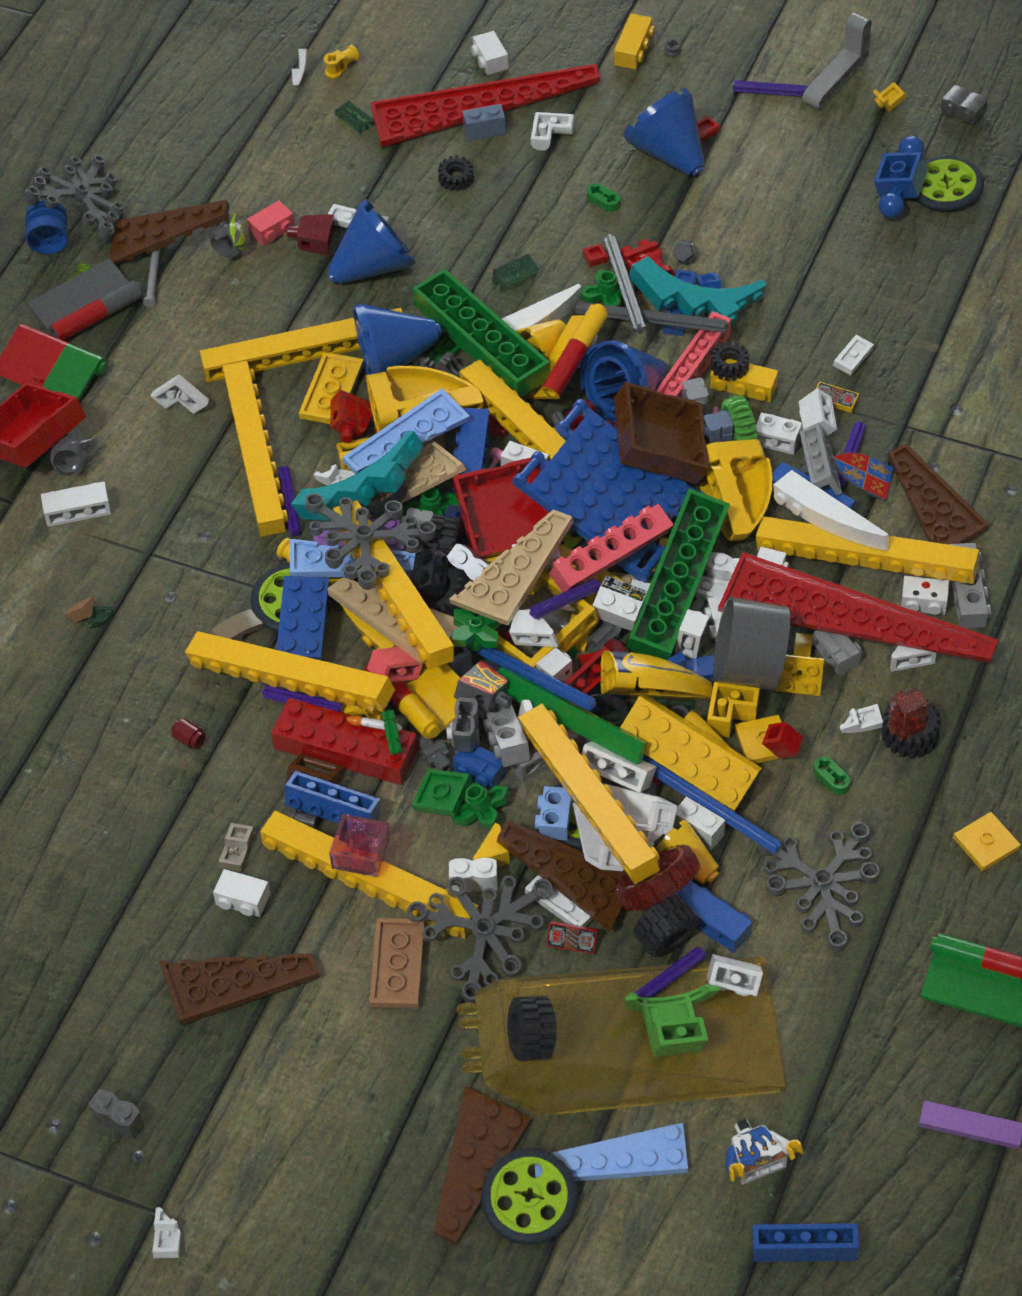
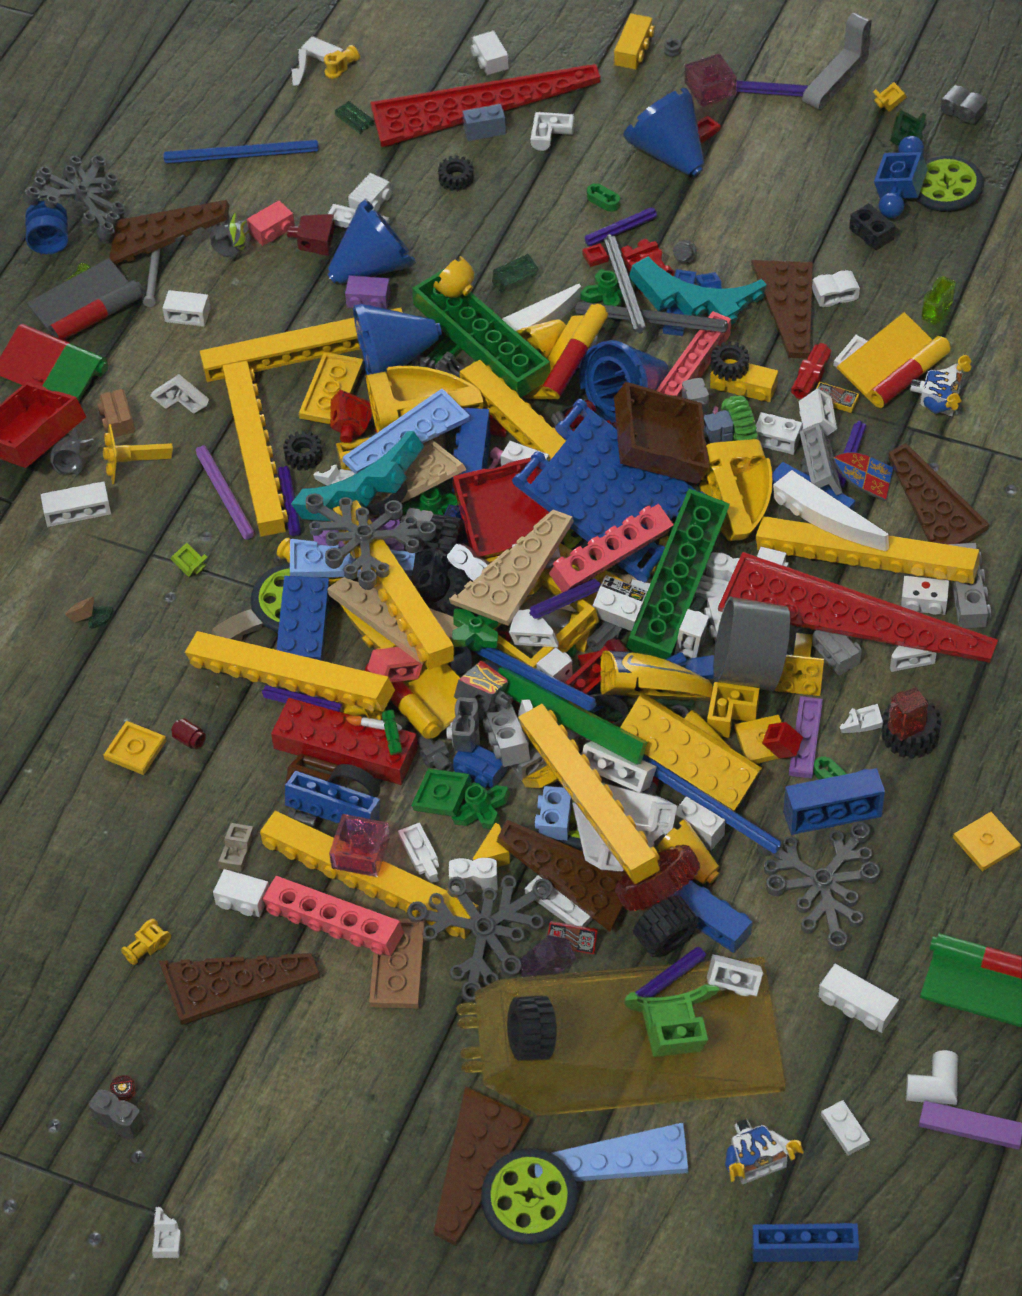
none -> medium nougat brick [97,389,135,438]
none -> yellow piece [103,424,173,484]
none -> yellow plate [103,721,167,775]
none -> tile [110,1075,136,1101]
none -> yellow connector [121,919,171,965]
none -> white brick [163,290,210,326]
none -> blue axle [164,140,319,163]
none -> lime bracket [170,543,208,577]
none -> medium lavender axle [196,445,255,540]
none -> coral brick [262,876,404,956]
none -> black tyre [283,431,323,471]
none -> white tile [301,36,343,62]
none -> black tyre [328,764,380,798]
none -> medium lavender brick [345,276,390,309]
none -> white brick [348,173,392,211]
none -> white hinge [398,823,439,883]
none -> yellow cylinder [433,256,474,298]
none -> clear purple slope [520,935,576,983]
none -> yellow plate [522,765,558,788]
none -> dark purple axle [585,208,657,246]
none -> clear pink brick [685,53,737,106]
none -> reddish brown wing [751,260,813,359]
none -> blue brick [783,768,885,835]
none -> medium lavender tile [789,696,823,779]
none -> red piece [791,343,831,400]
none -> white brick [812,270,860,307]
none -> white brick [818,964,899,1033]
none -> white plate [821,1100,870,1156]
none -> yellow door [836,312,951,408]
none -> black brick [849,203,896,251]
none -> dark green bracket [890,110,926,146]
none -> white brick [906,1050,958,1105]
none -> torso [910,355,972,416]
none -> clear neon green brick [921,276,956,324]

